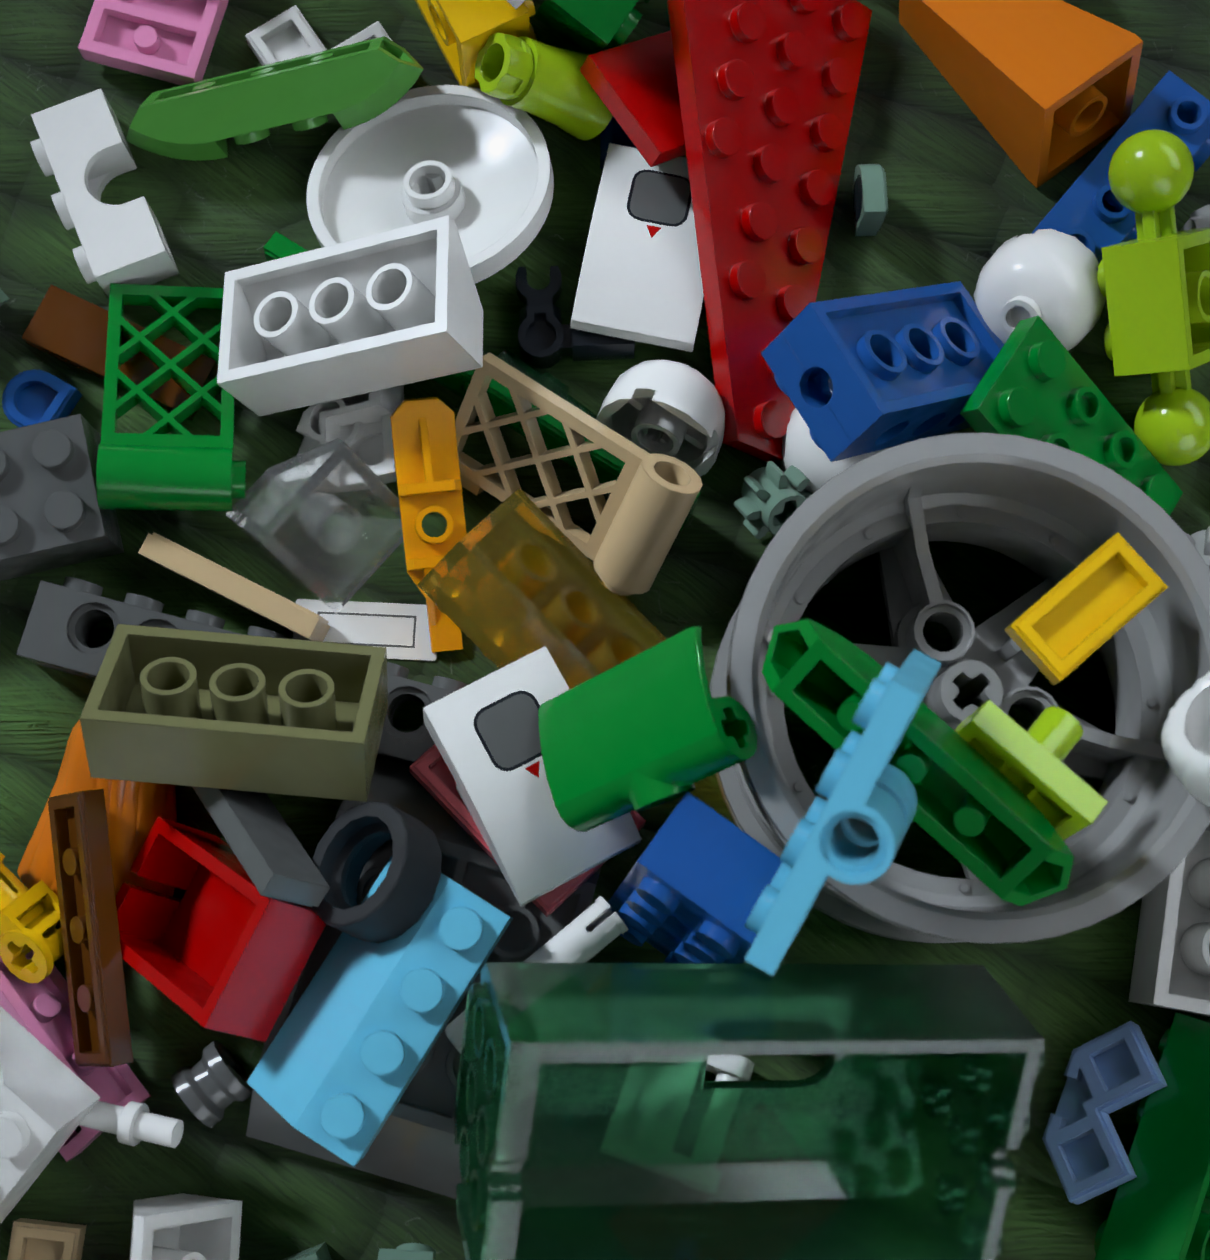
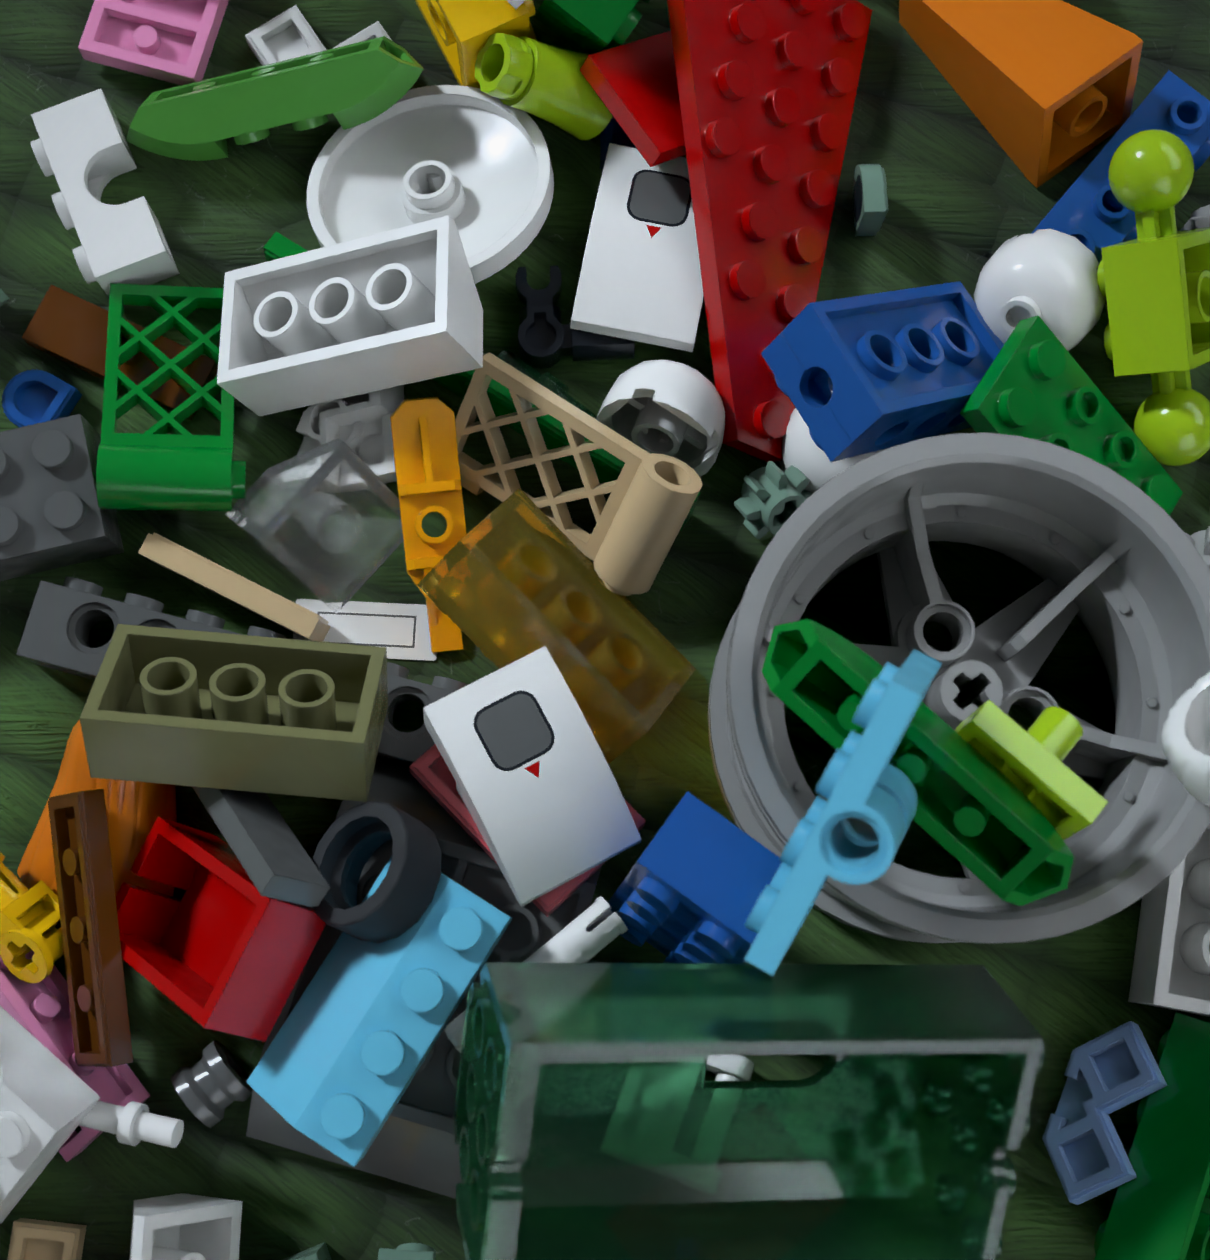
green panel [538,626,757,832] -> none
yellow tile [1004,532,1168,685] -> none

